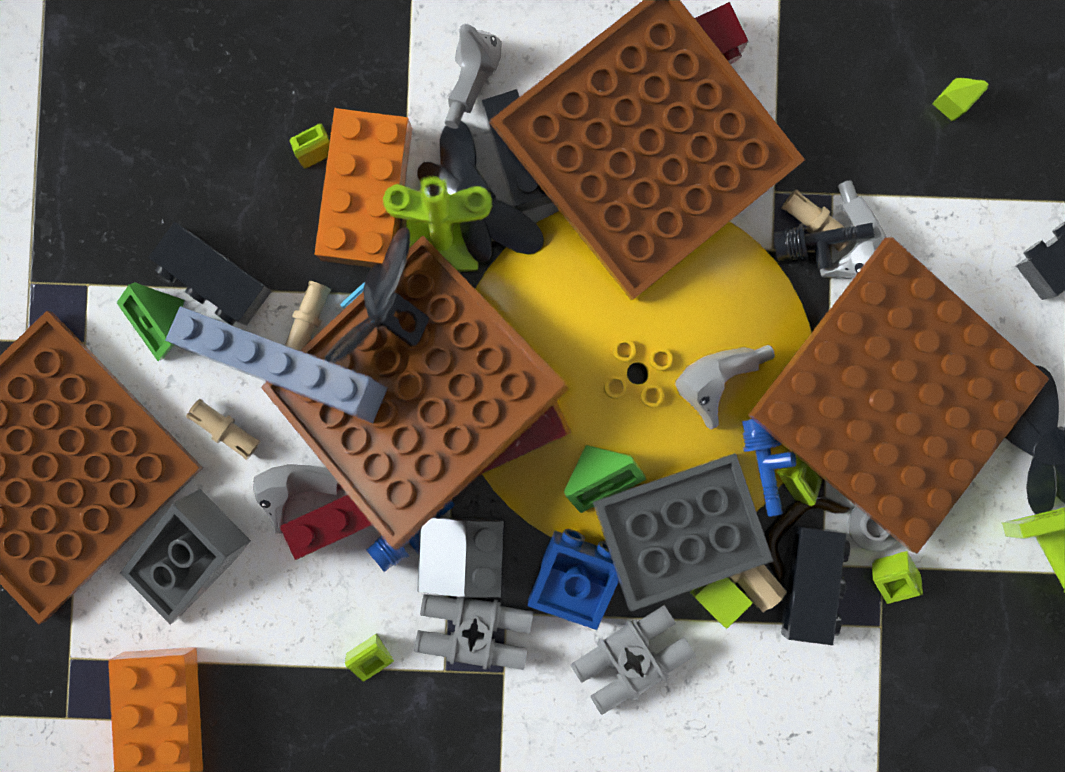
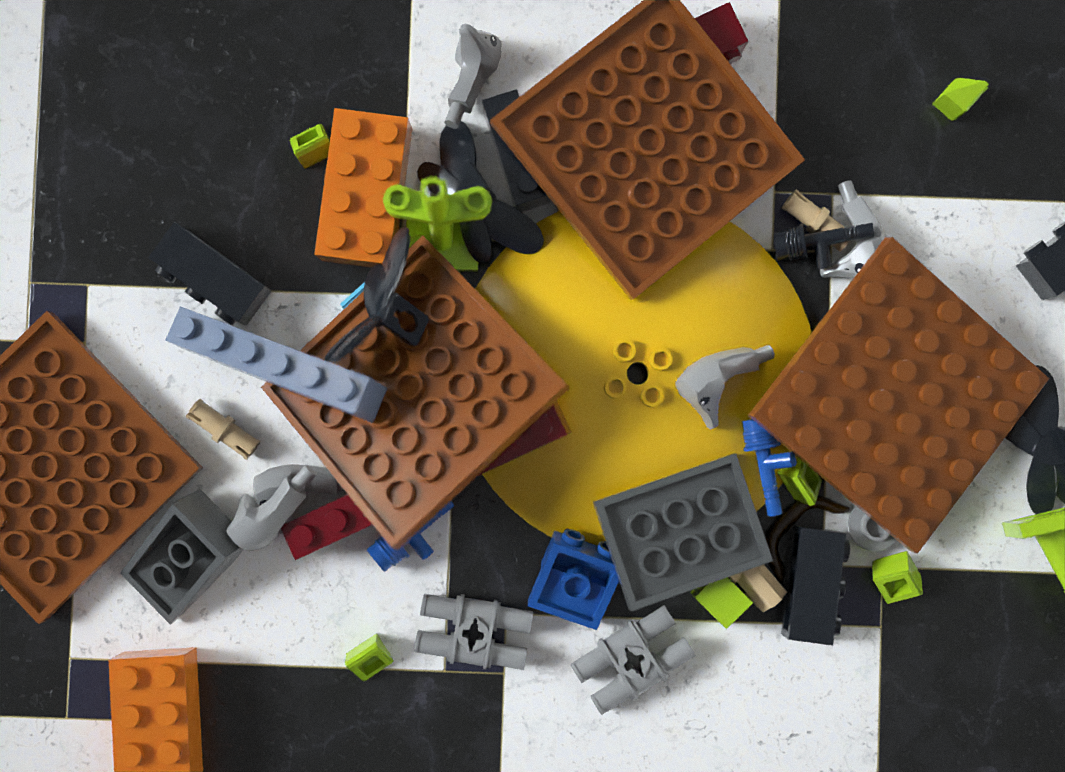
bright green slope [116,282,184,361] -> none
tan pin [285,281,331,351] -> none
slope [417,517,503,597] -> none
bright green slope [564,445,646,513] -> none
none -> light grey animal [226,465,317,551]

